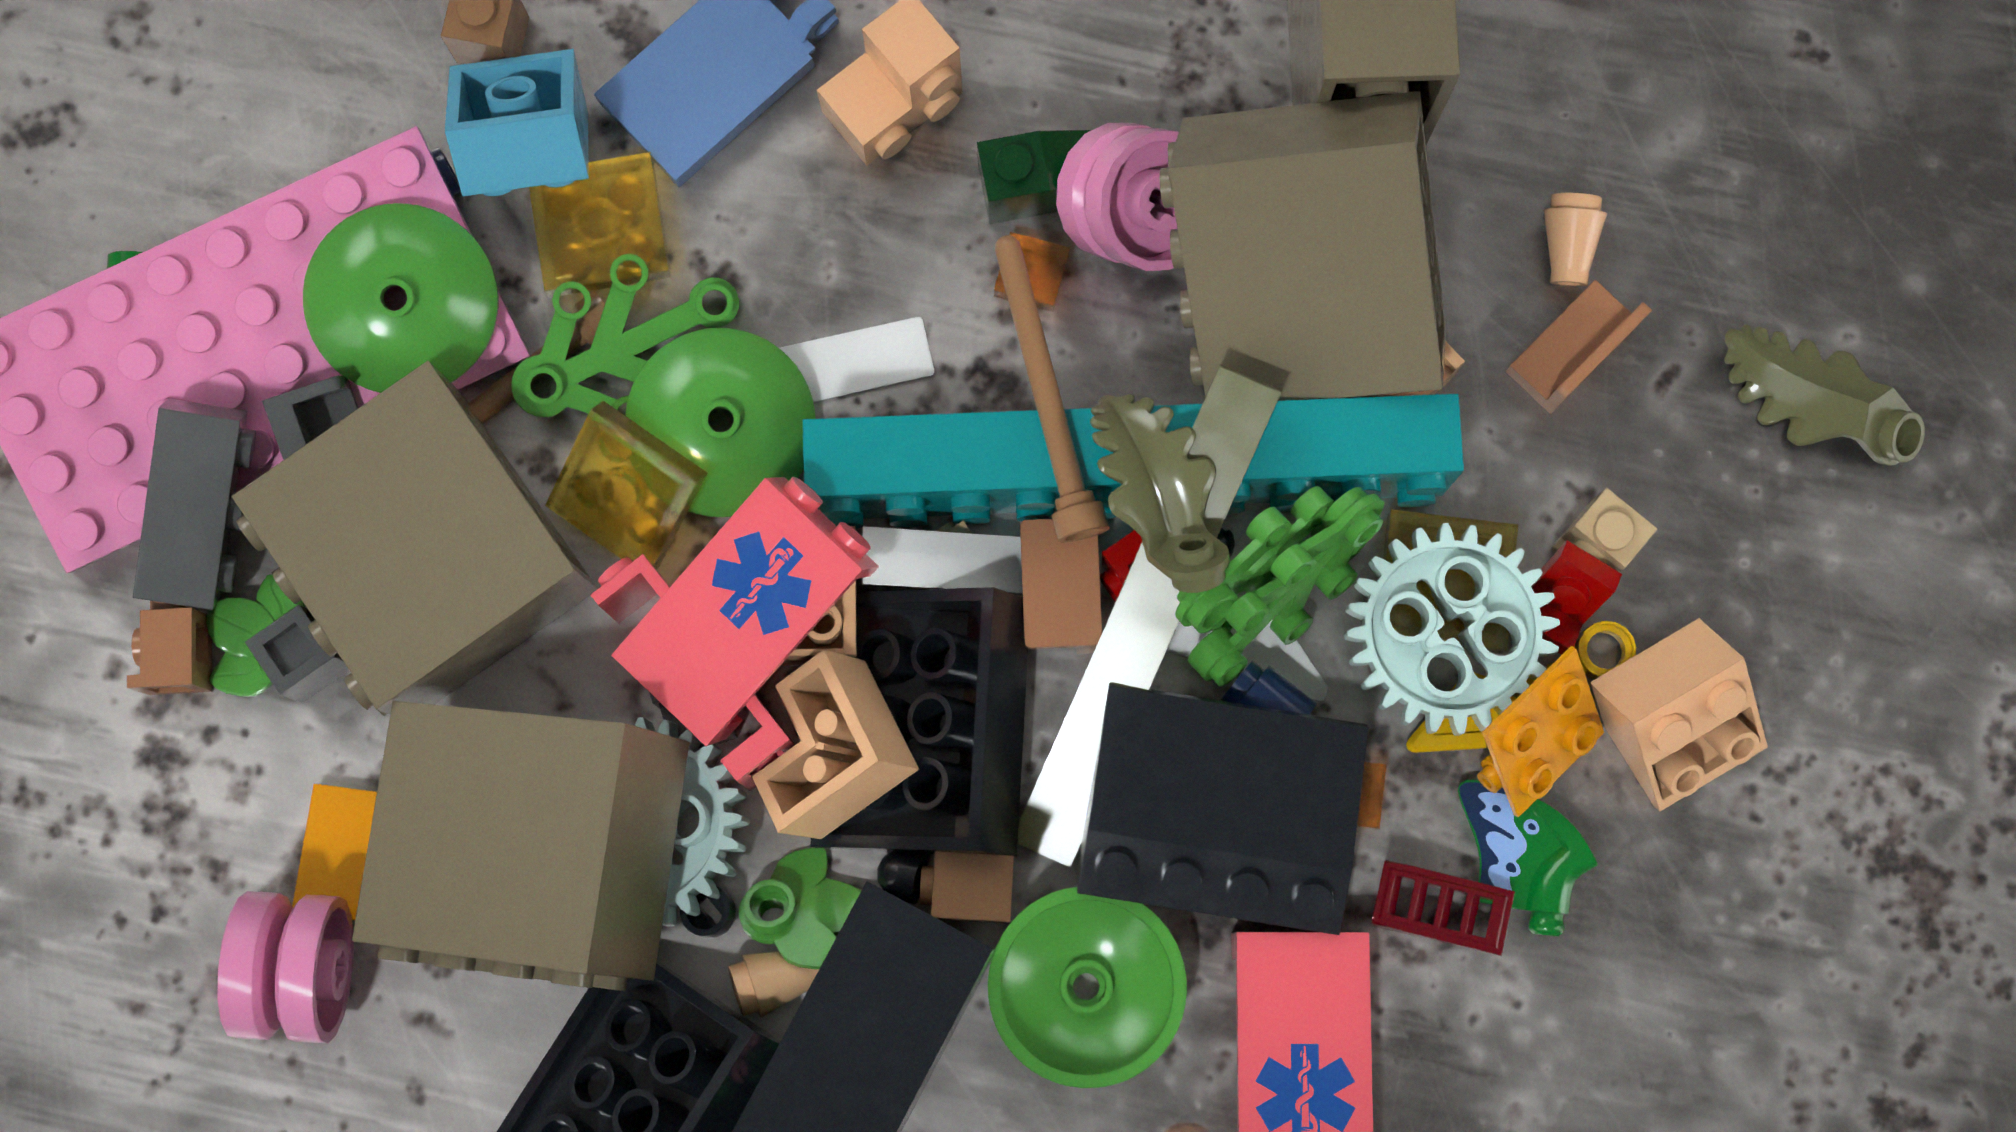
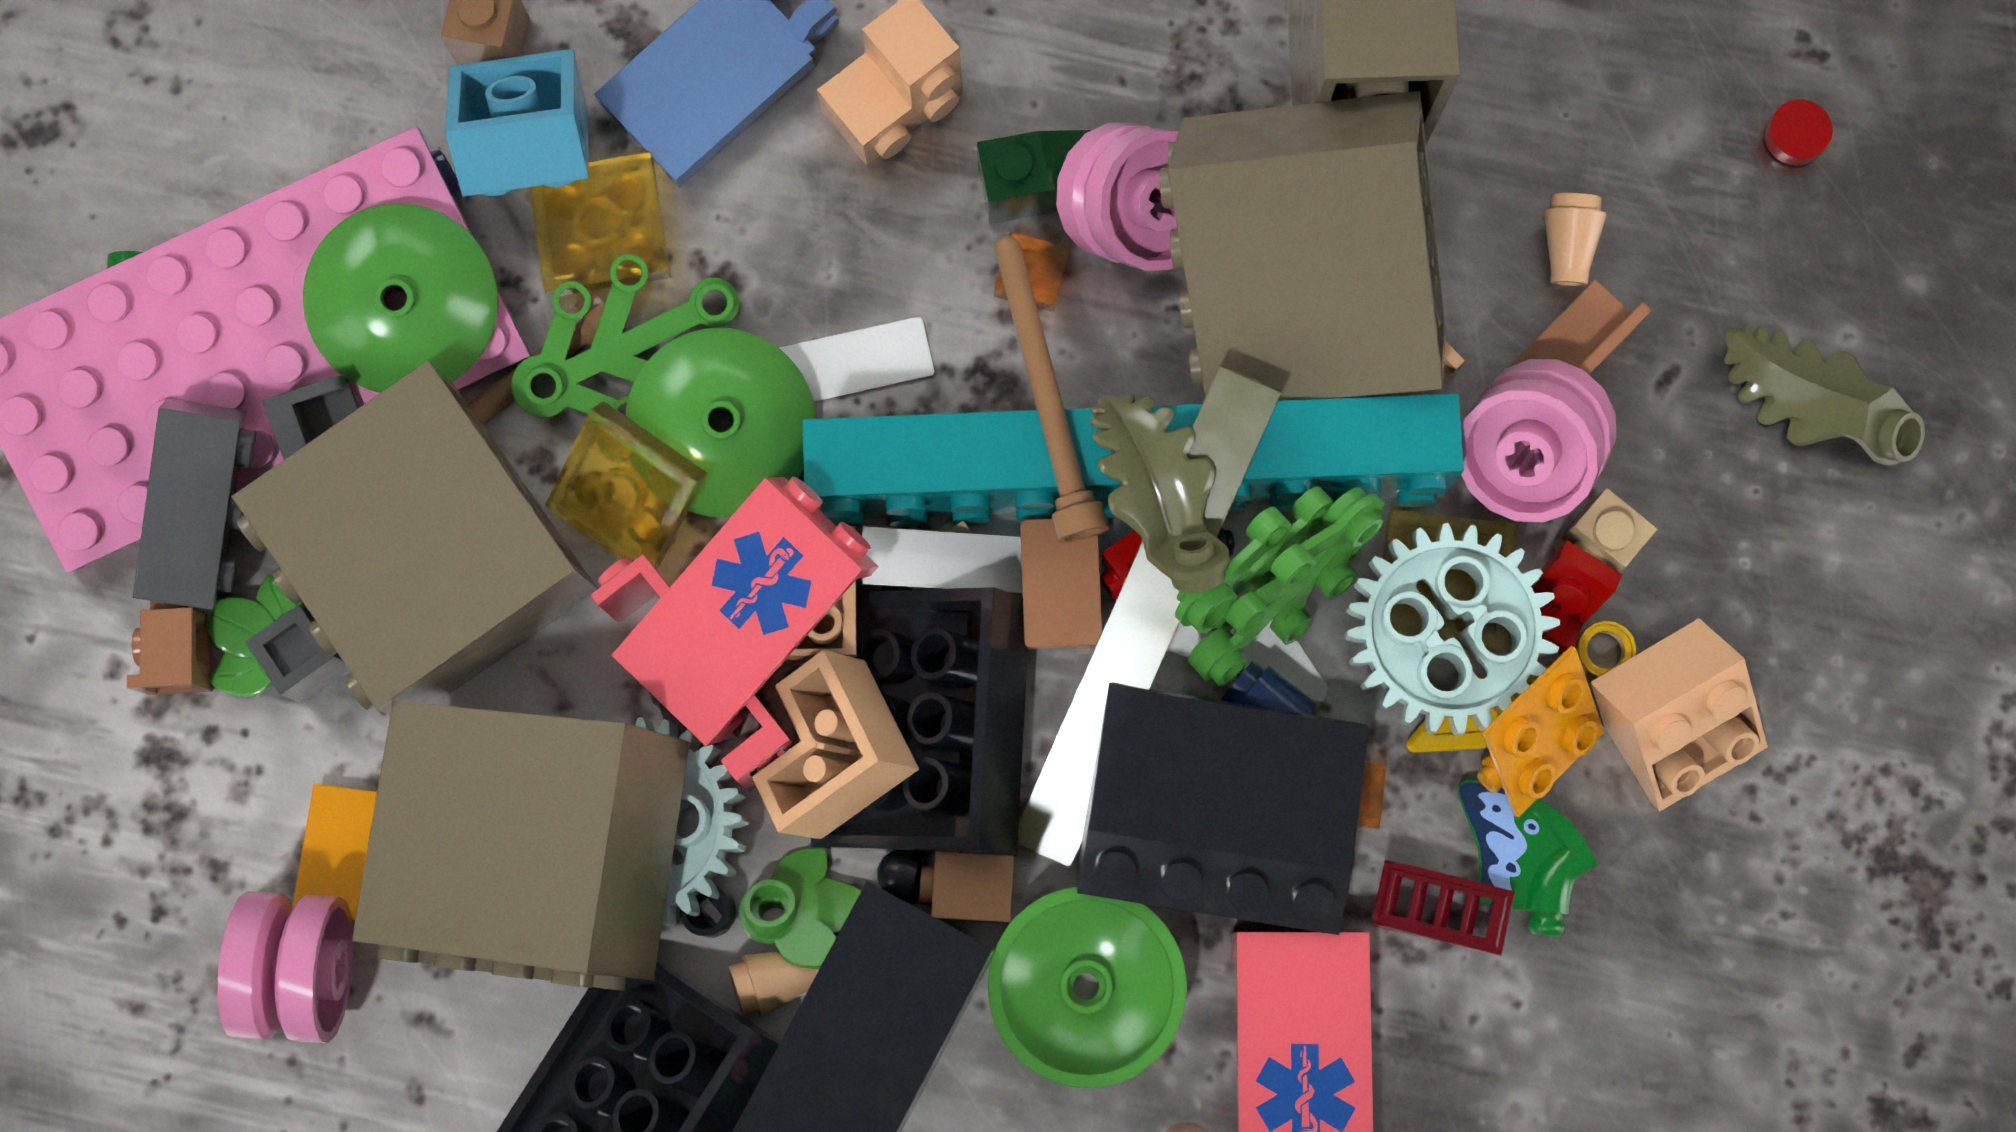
none -> bright pink wheel [1461,359,1617,523]
none -> red tile [1764,99,1833,166]

